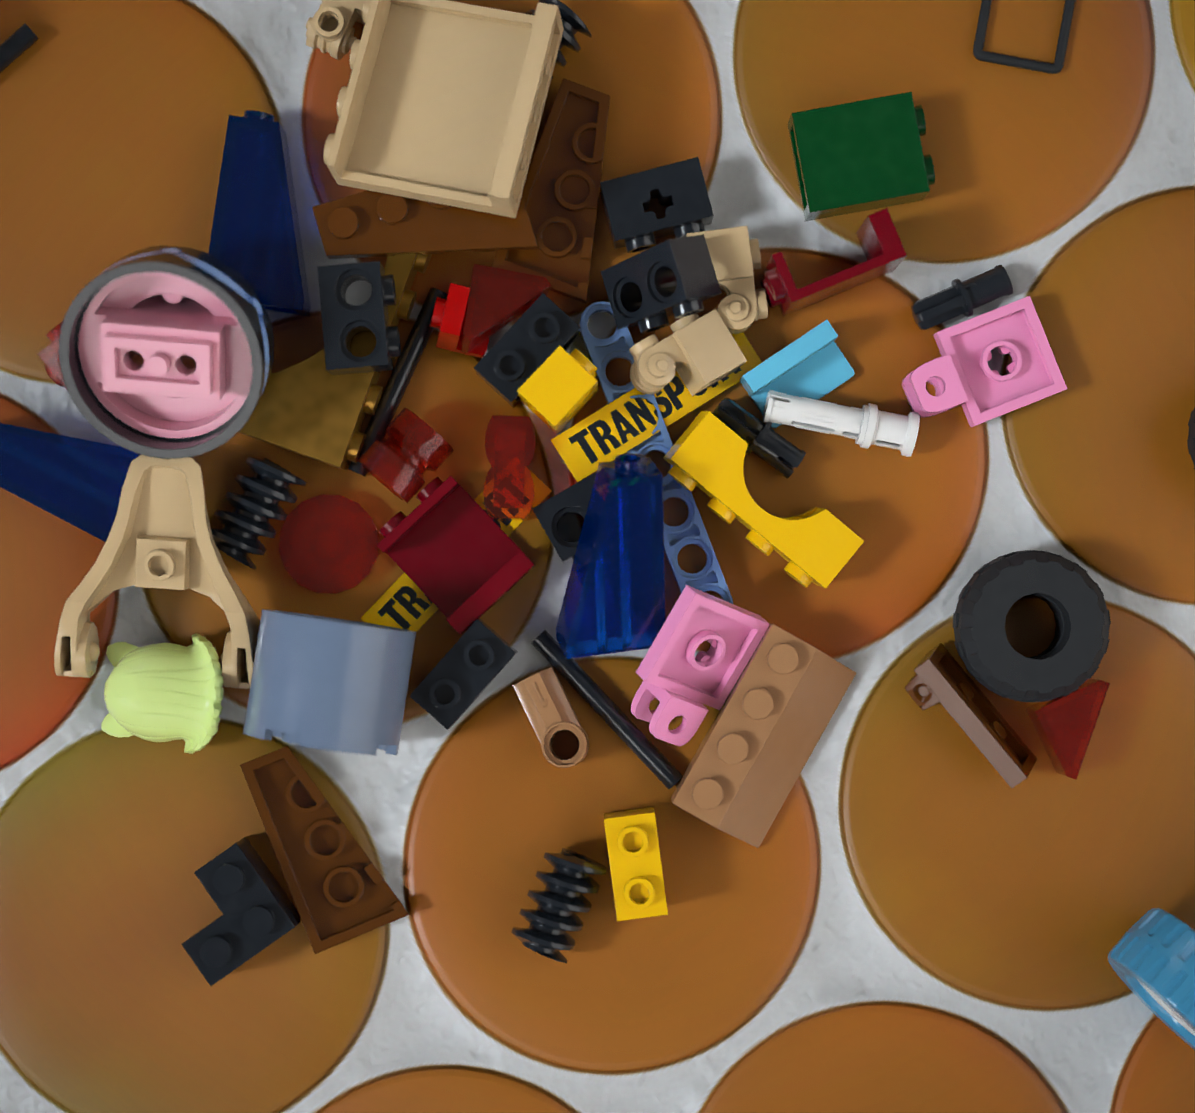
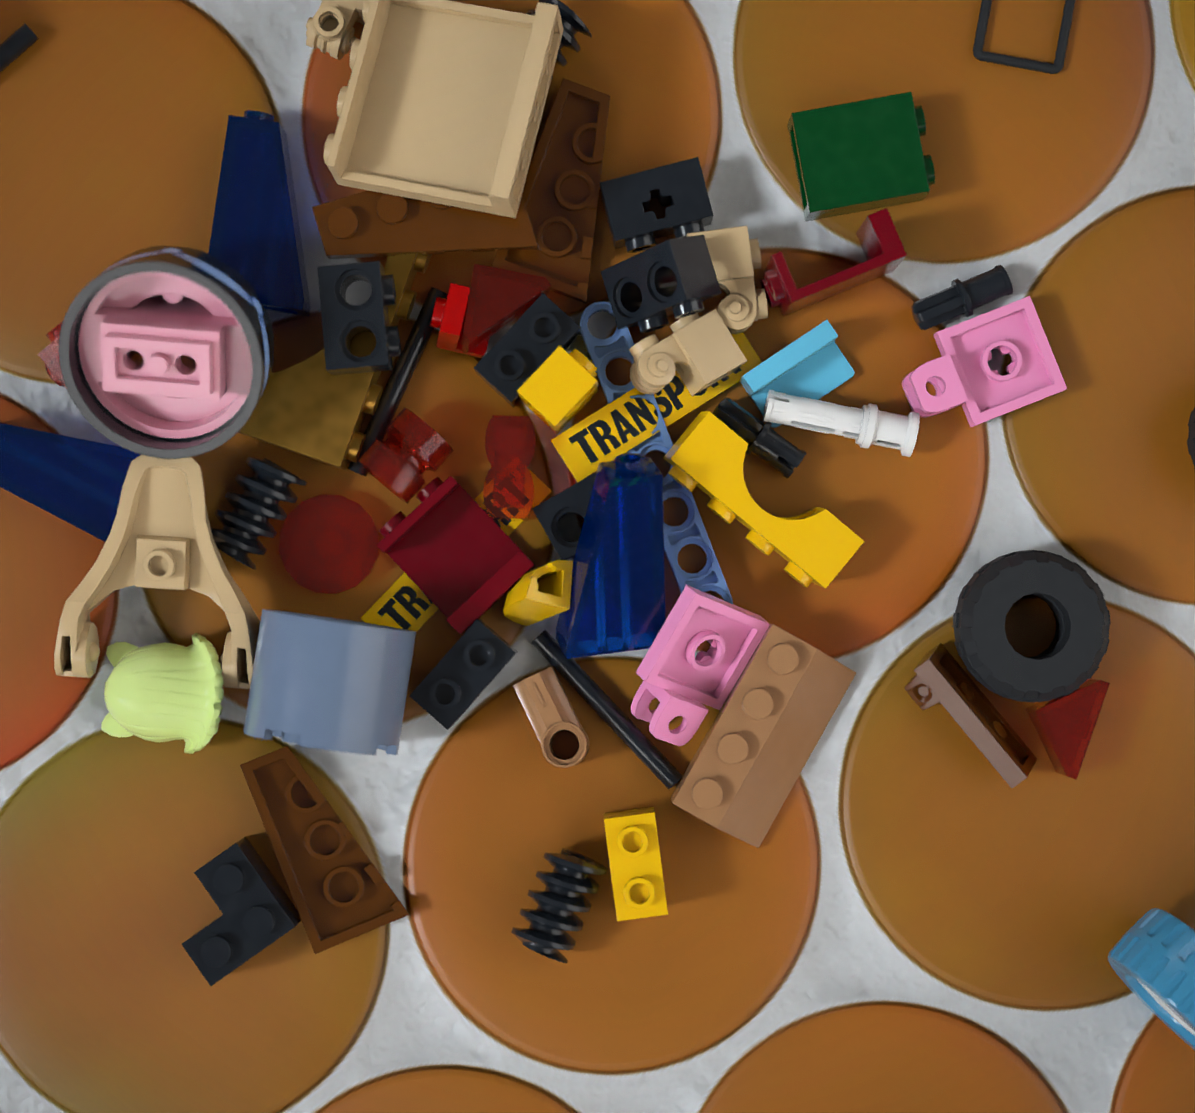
none -> yellow brick [503,560,573,626]

